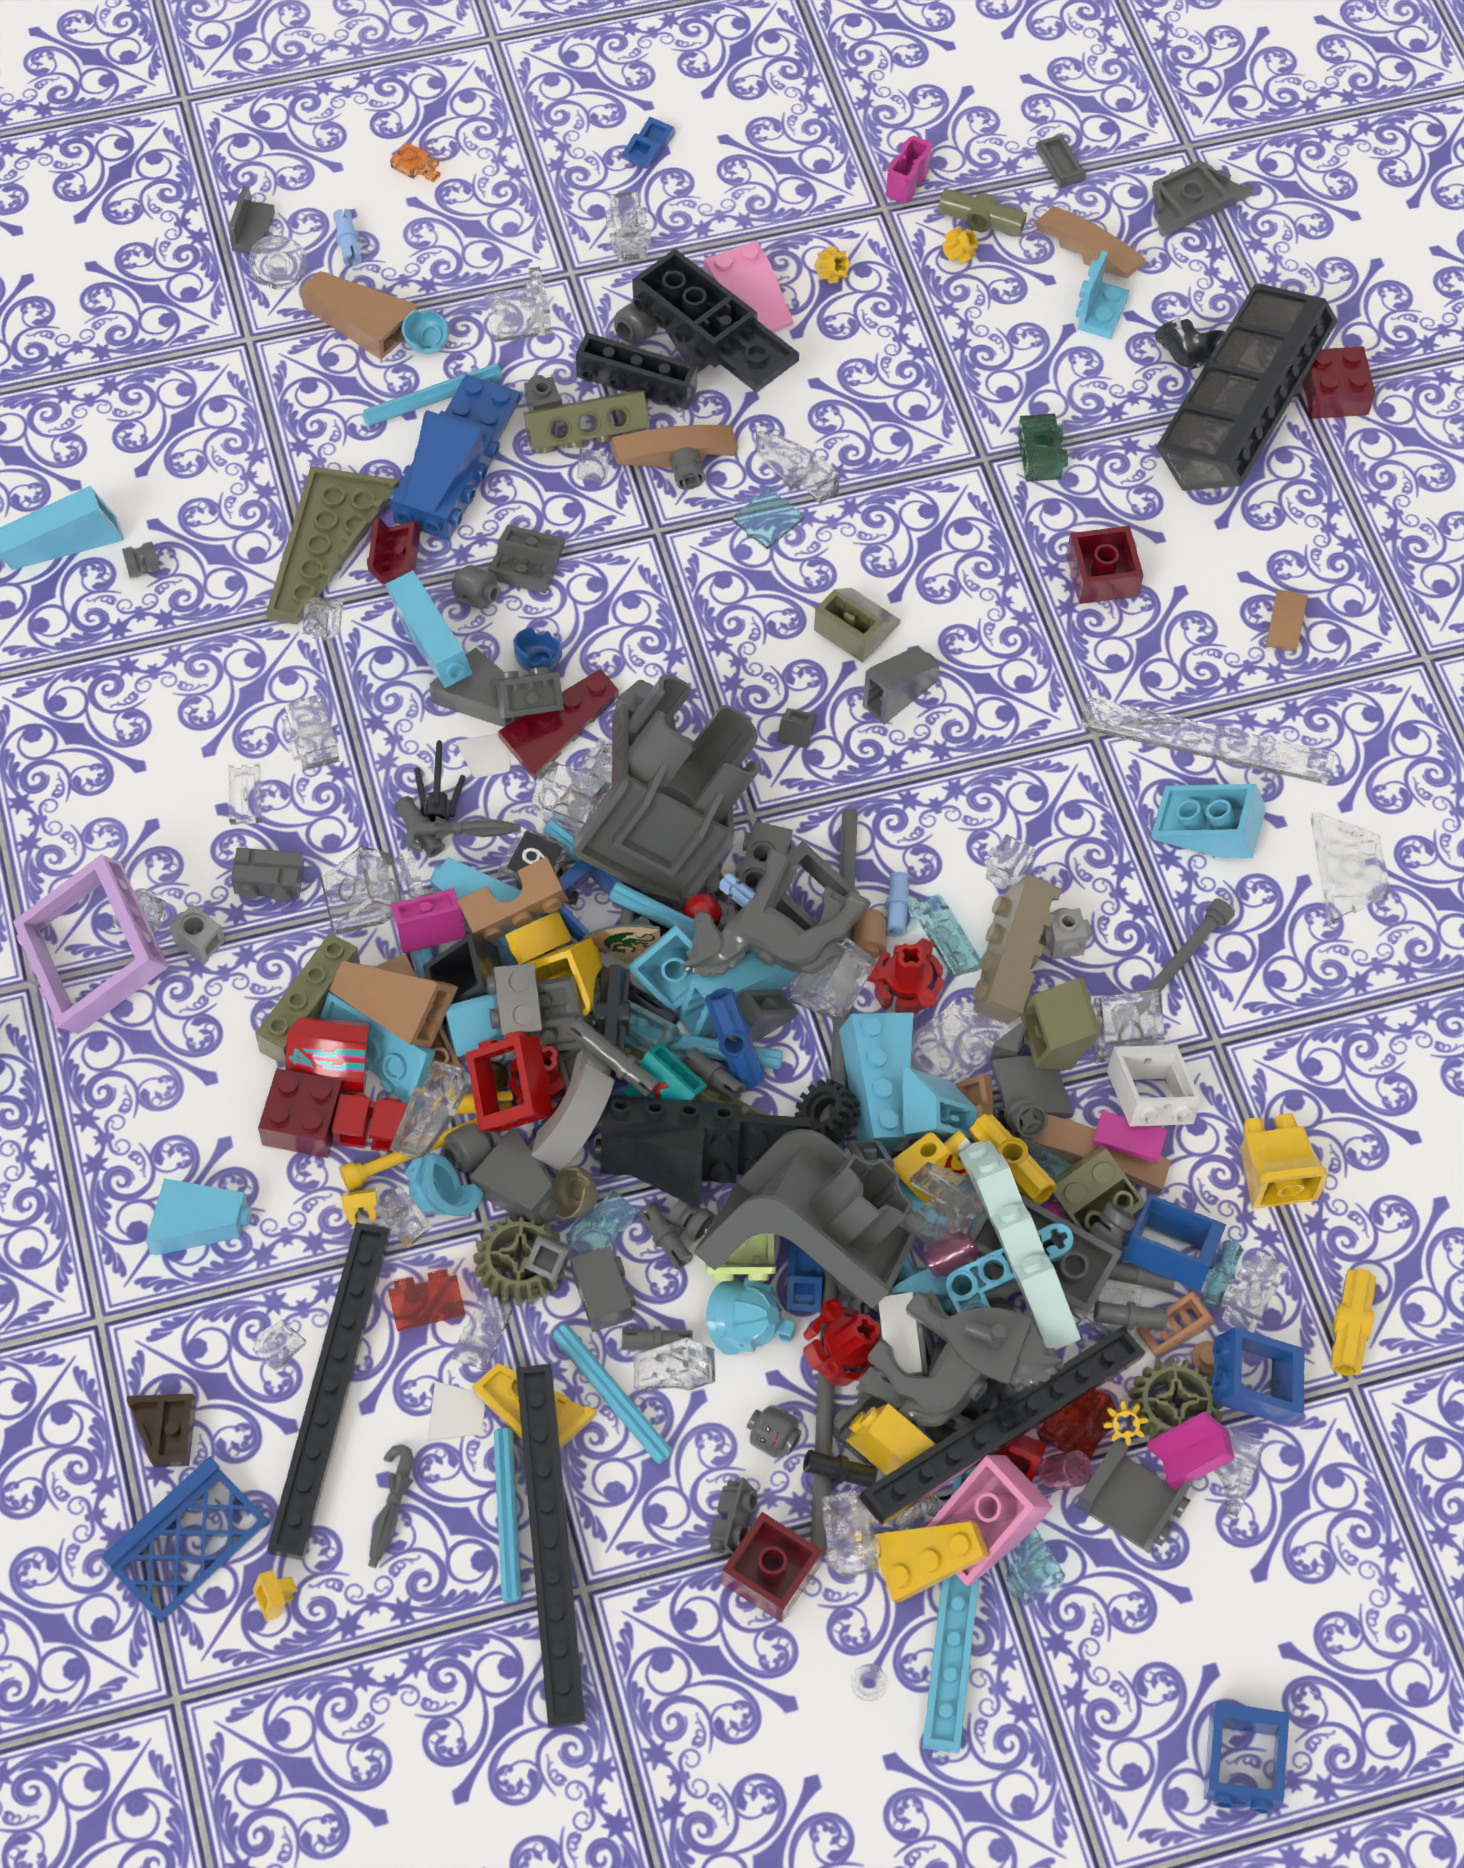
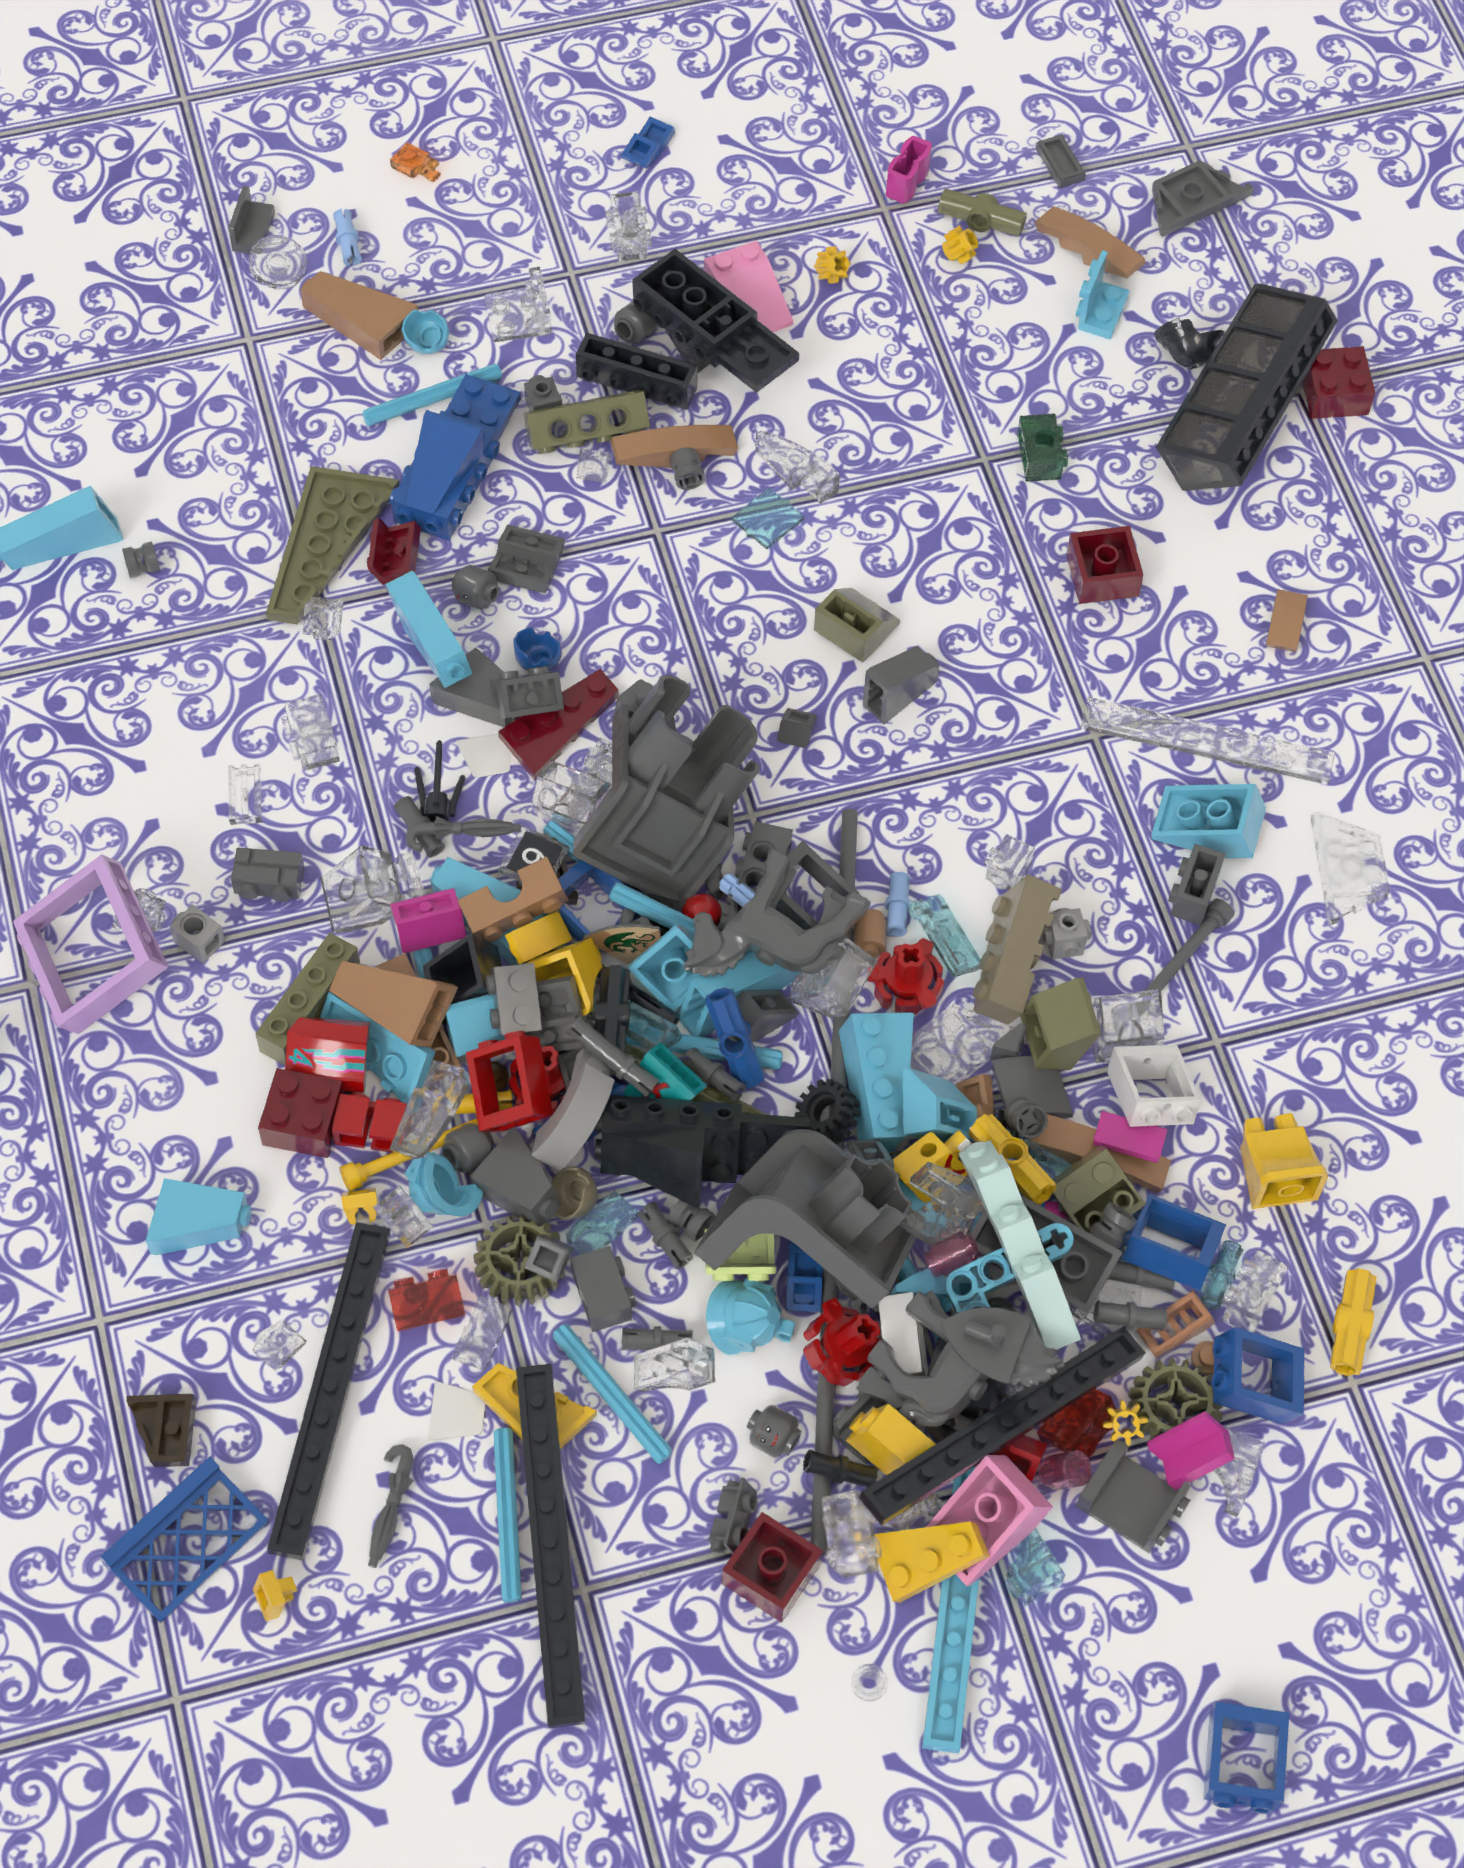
none -> dark grey brick [1168,844,1226,925]

